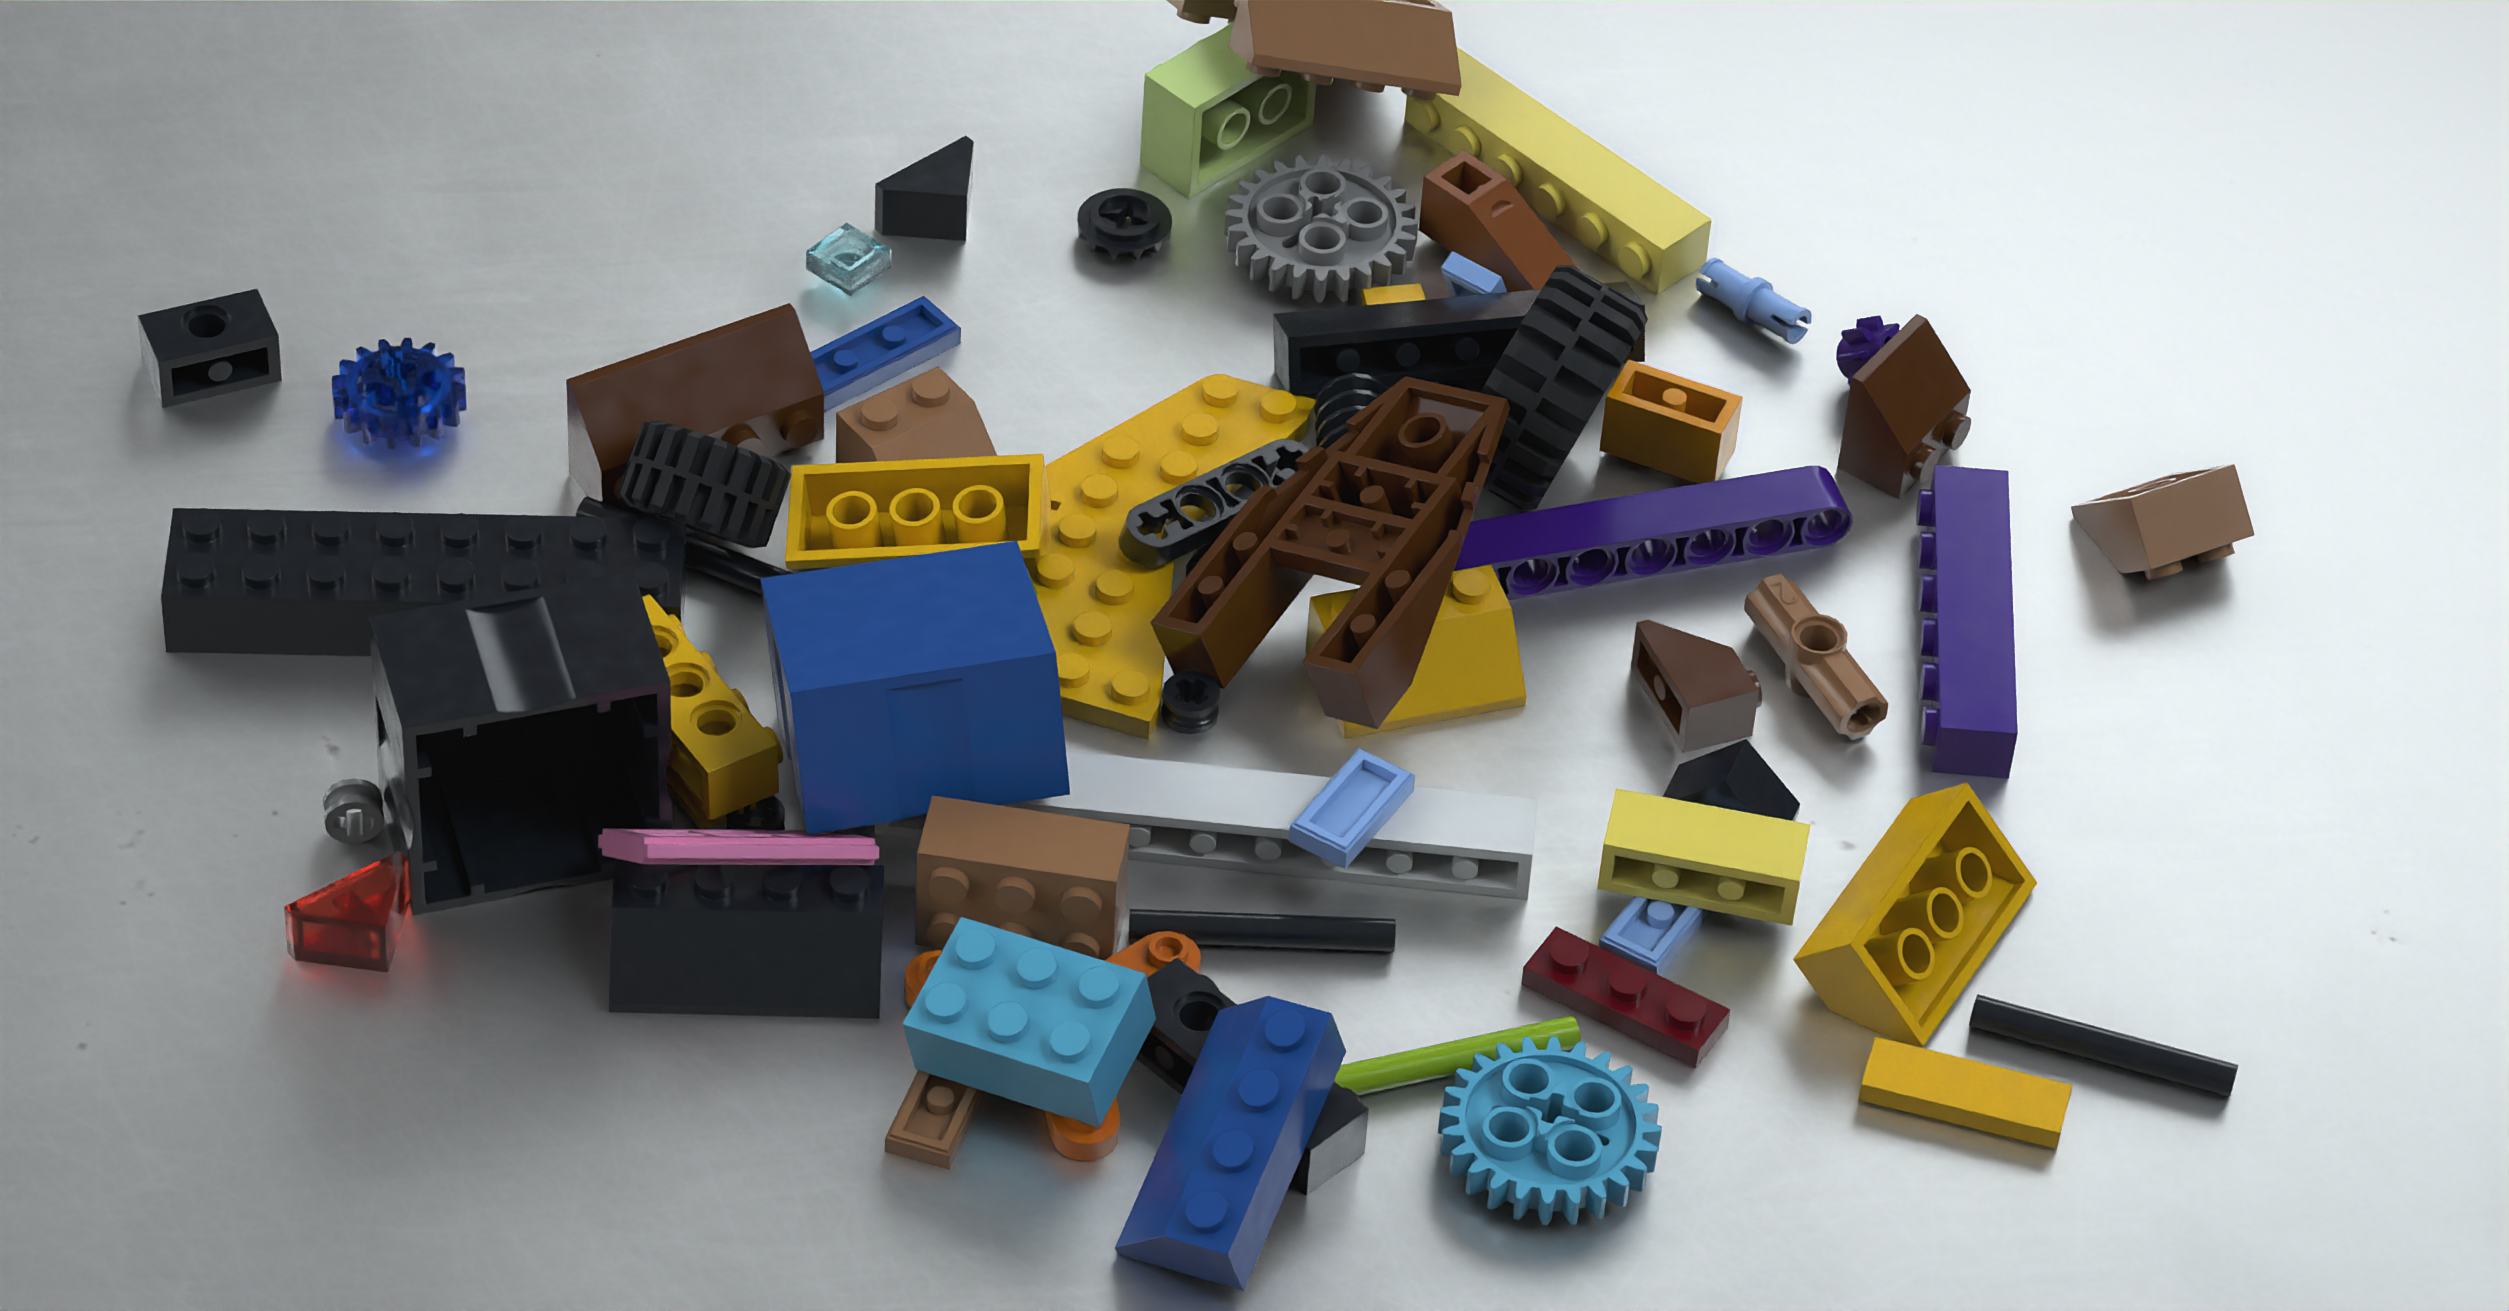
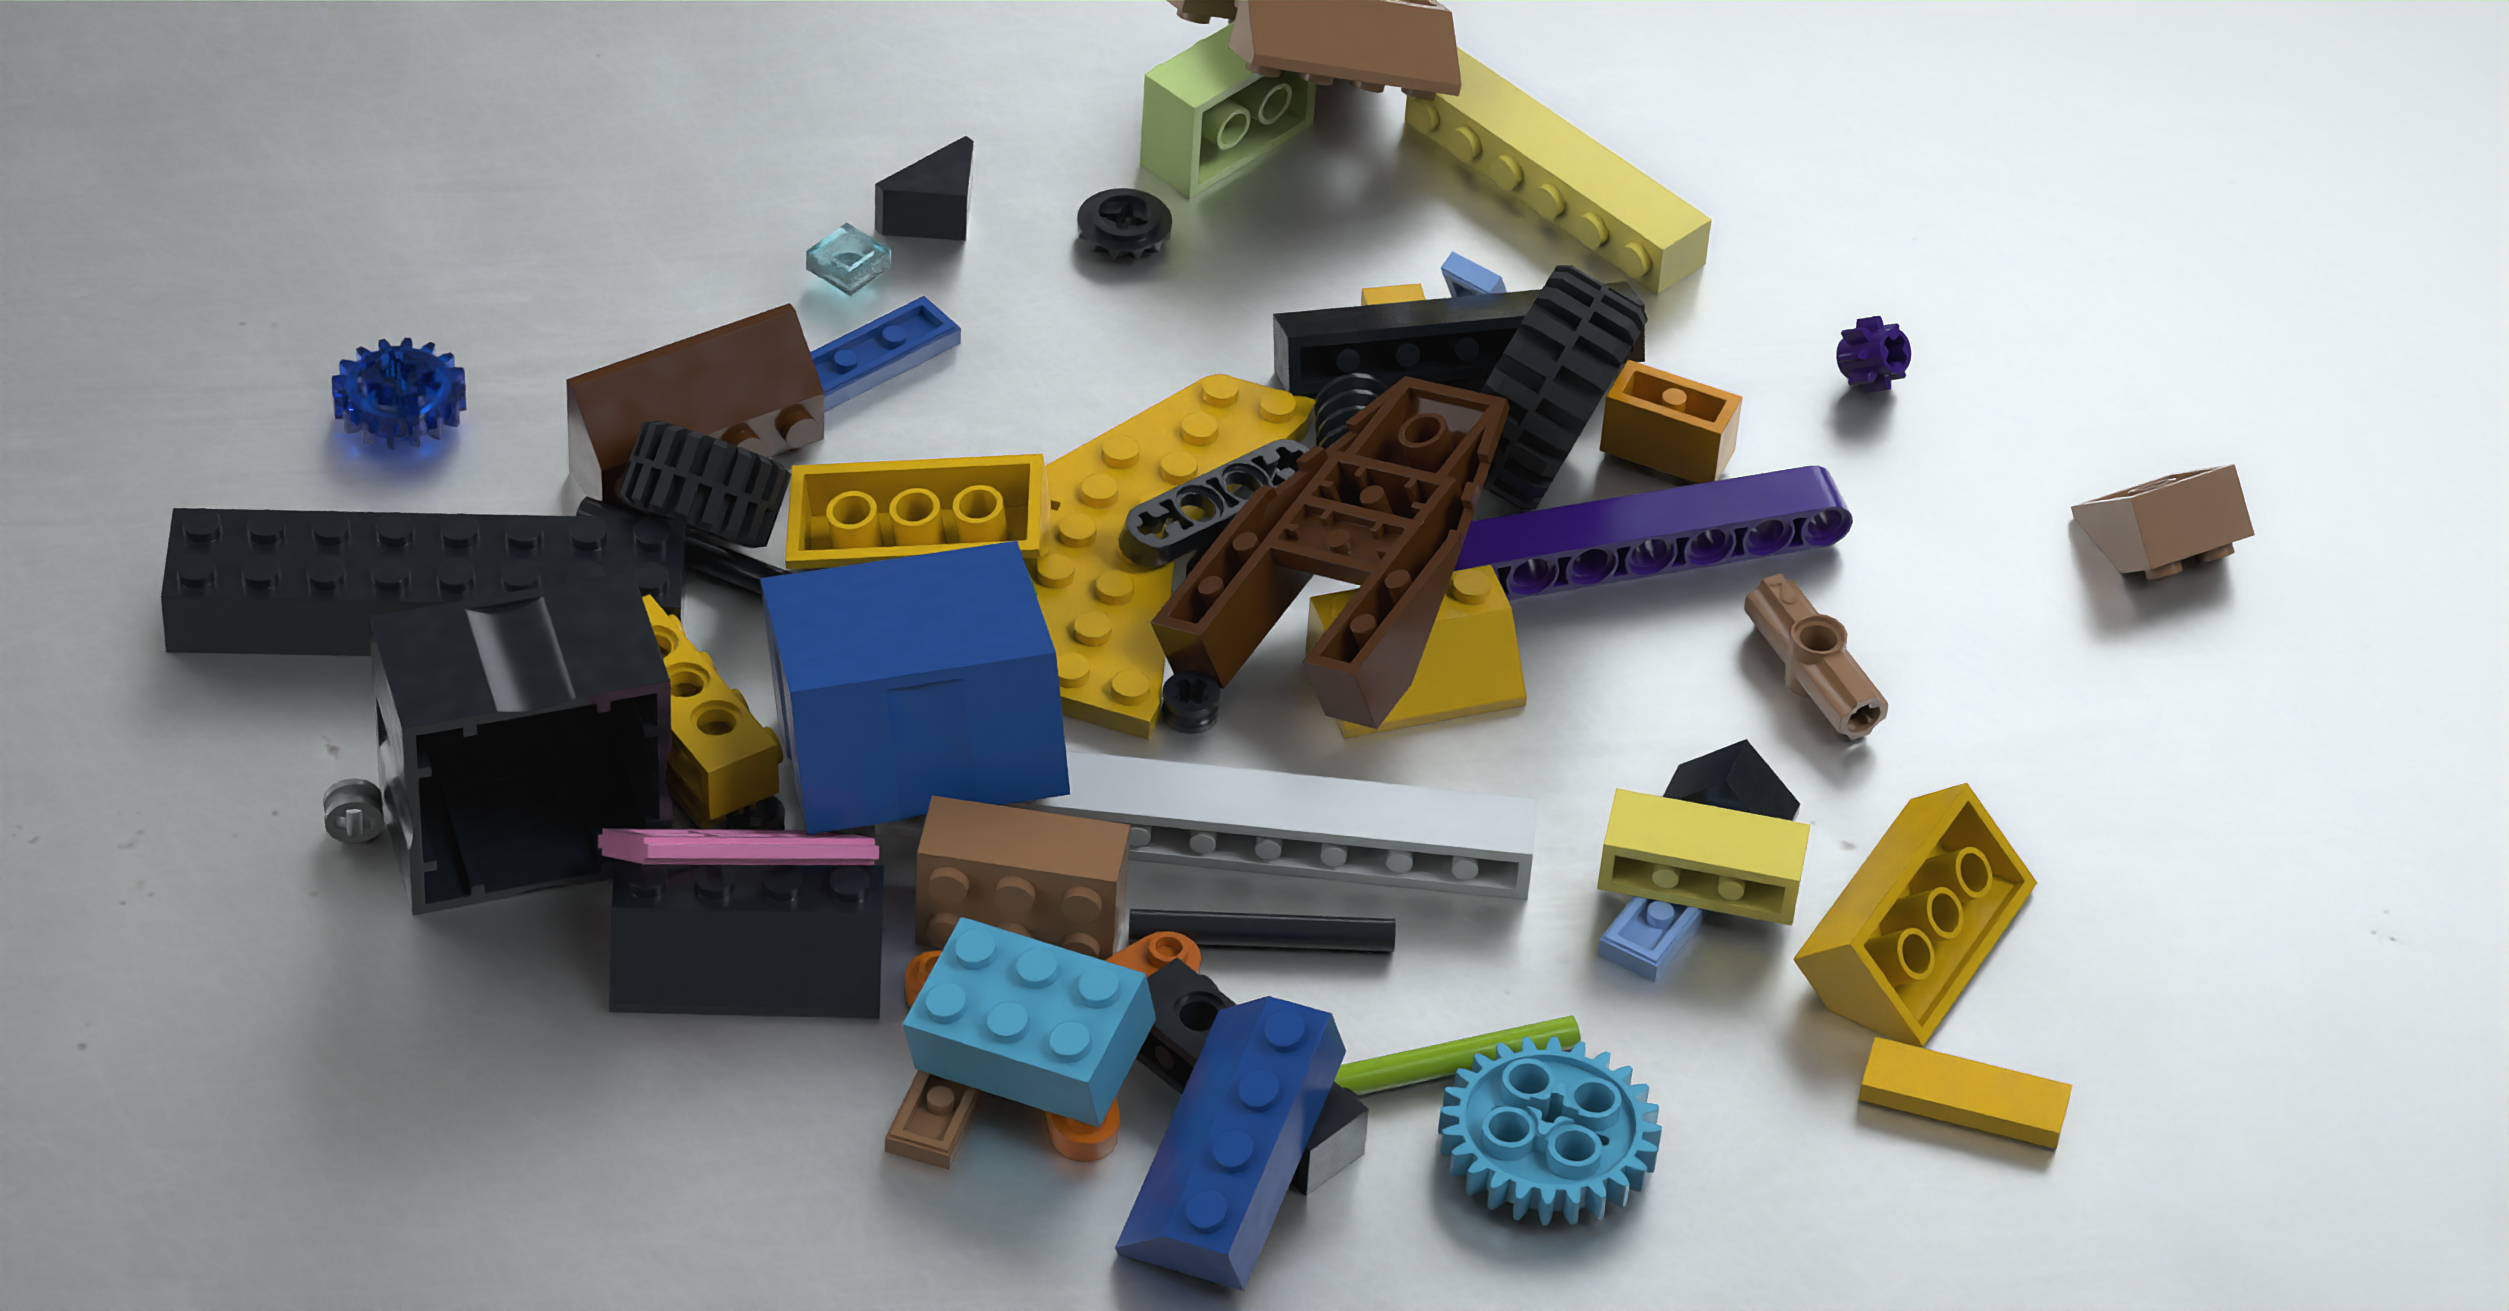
black brick [138,289,282,408] -> none
clear red slope [284,851,409,973] -> none
medium nougat slope [836,366,997,463] -> none
light grey gear [1224,155,1418,302] -> none
light blue tile [1289,748,1415,869] -> none
dark orange slope [1419,150,1578,292] -> none
dark red plate [1521,926,1731,1069] -> none
reddish brown slope [1630,620,1762,753] -> none
light blue pin [1696,258,1812,344] -> none
reddish brown slope [1837,314,1971,499] -> none
dark purple brick [1916,465,2018,778] -> none
black piece [1969,994,2239,1097] -> none

